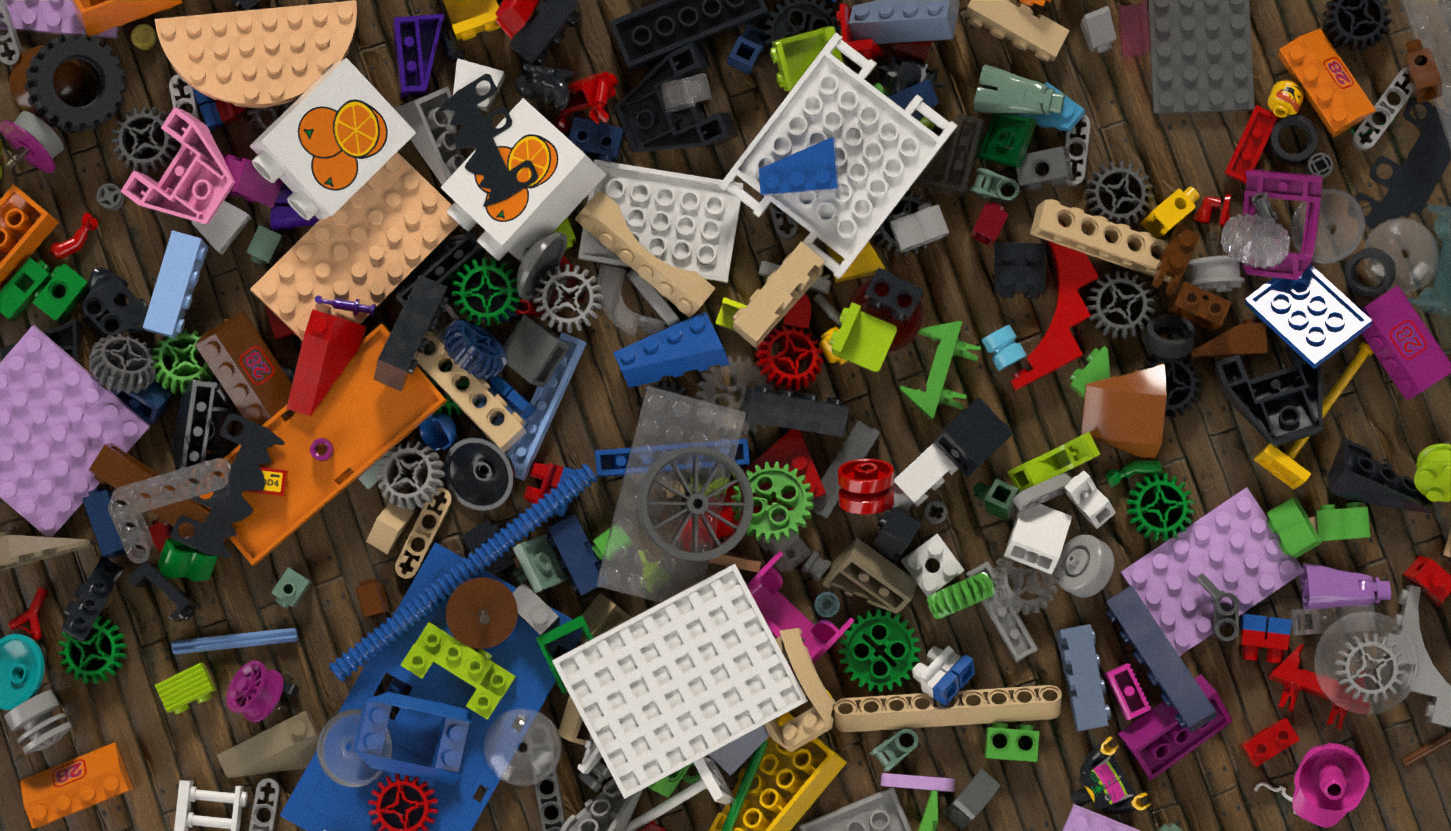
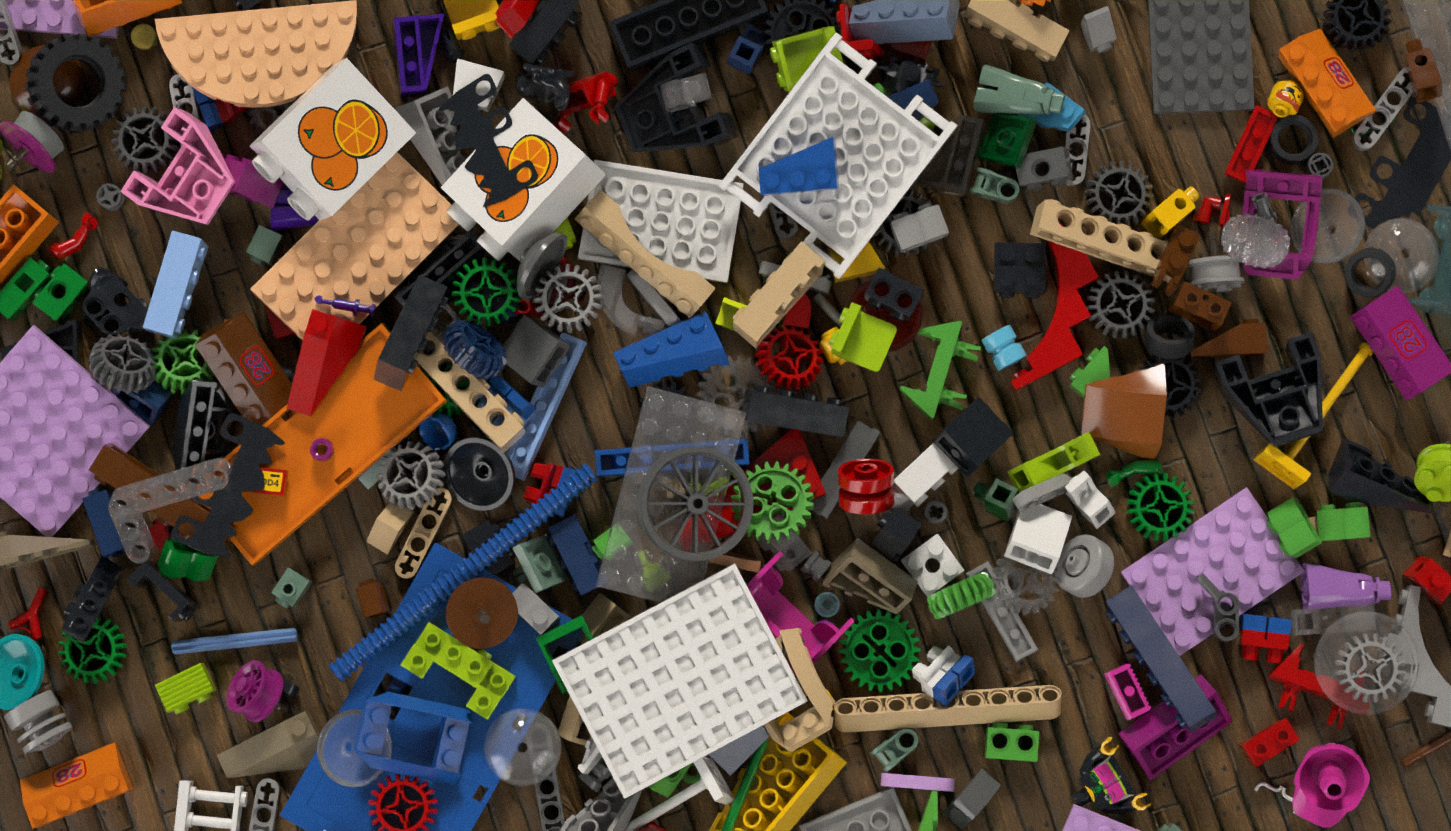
white torso [191,201,252,255] -> none
dark blue brick [569,117,624,163] -> none
dark red brick [969,202,1009,248] -> none
sand blue wedge [1056,624,1111,731] -> none
clear pink panel [1118,1,1150,57] -> none
plate [1245,264,1372,369] -> none

